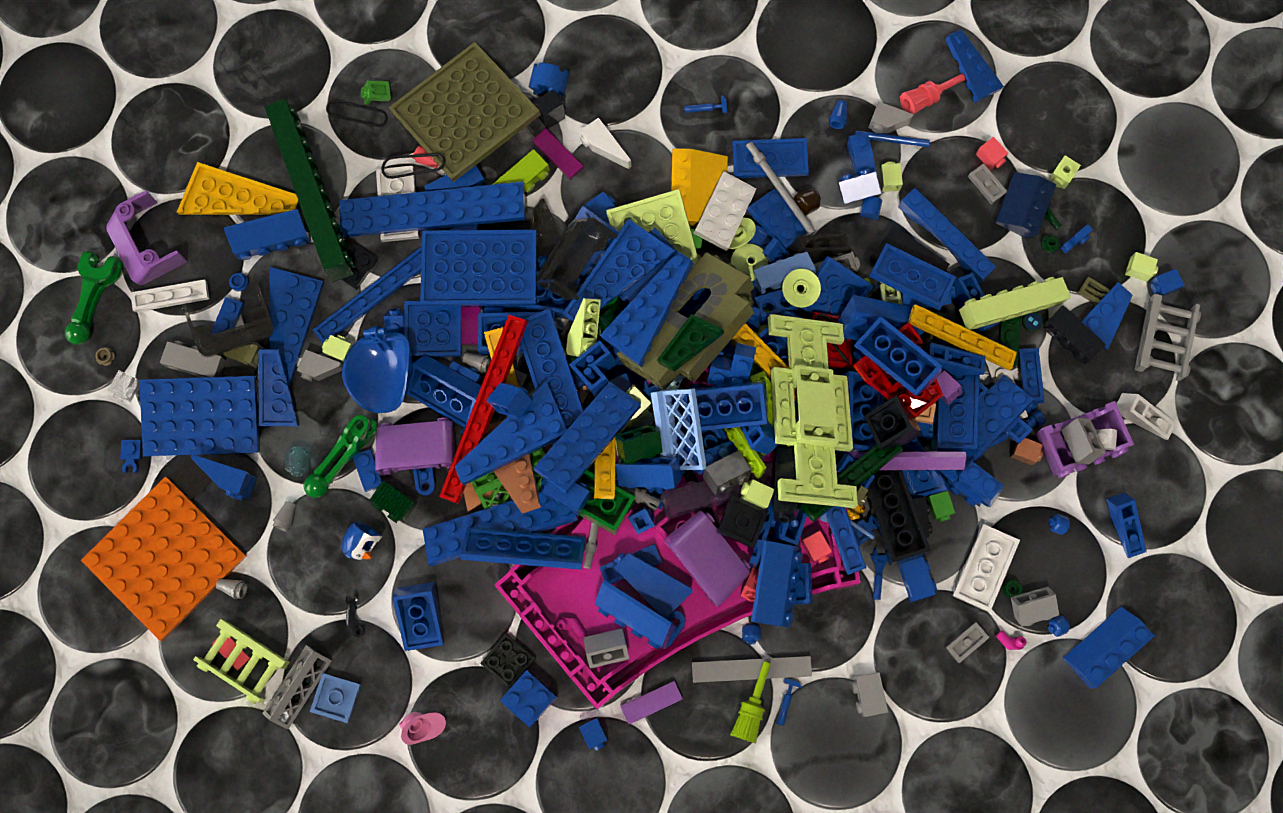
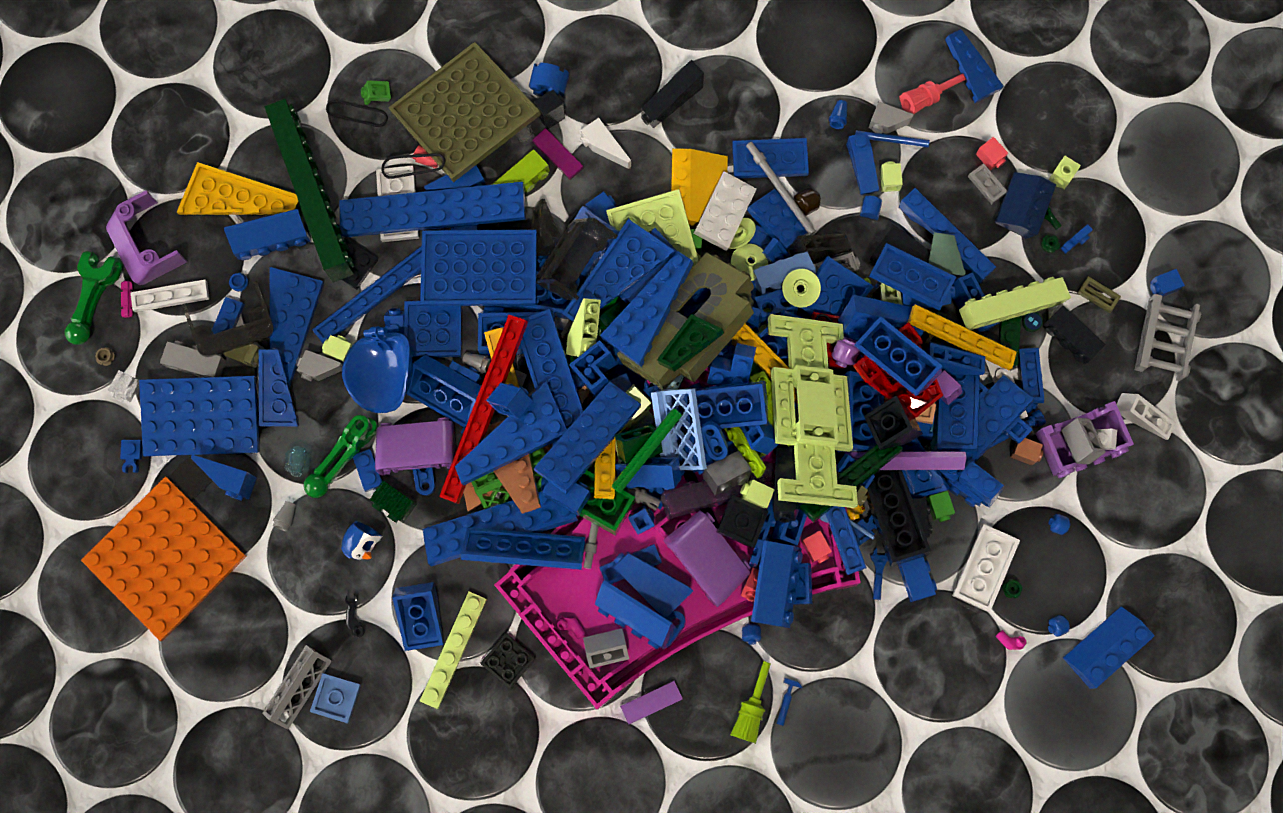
yellowish green fence [193,619,290,704] -> none
coral sticker [212,638,250,671] -> none
light grey cone [216,578,248,599] -> none
bright pink piece [399,712,446,745] -> none
magenta tile [461,307,481,345] -> none
blue brick [500,670,557,728] -> none
blue brick [579,718,608,751] -> none
blue piece [684,95,727,114] -> none
light grey tile [692,656,812,683] -> none
brick [838,168,881,204] -> none
light grey brick [852,672,888,717] -> none
light grey plate [945,622,989,663] -> none
light grey brick [1011,586,1059,626] -> none
blue wing [1081,282,1133,350] -> none
blue slope [1107,492,1147,558] -> none
yellowish green brick [1125,252,1158,282] -> none
none -> dark pink axle [121,281,133,318]
none -> yellowish green plate [420,592,487,709]
none -> green axle [612,408,682,493]
none -> black slope [641,60,704,128]
none -> blue plate [701,421,728,460]
none -> medium lavender head [832,337,860,368]
none -> sand green slope [929,232,966,276]

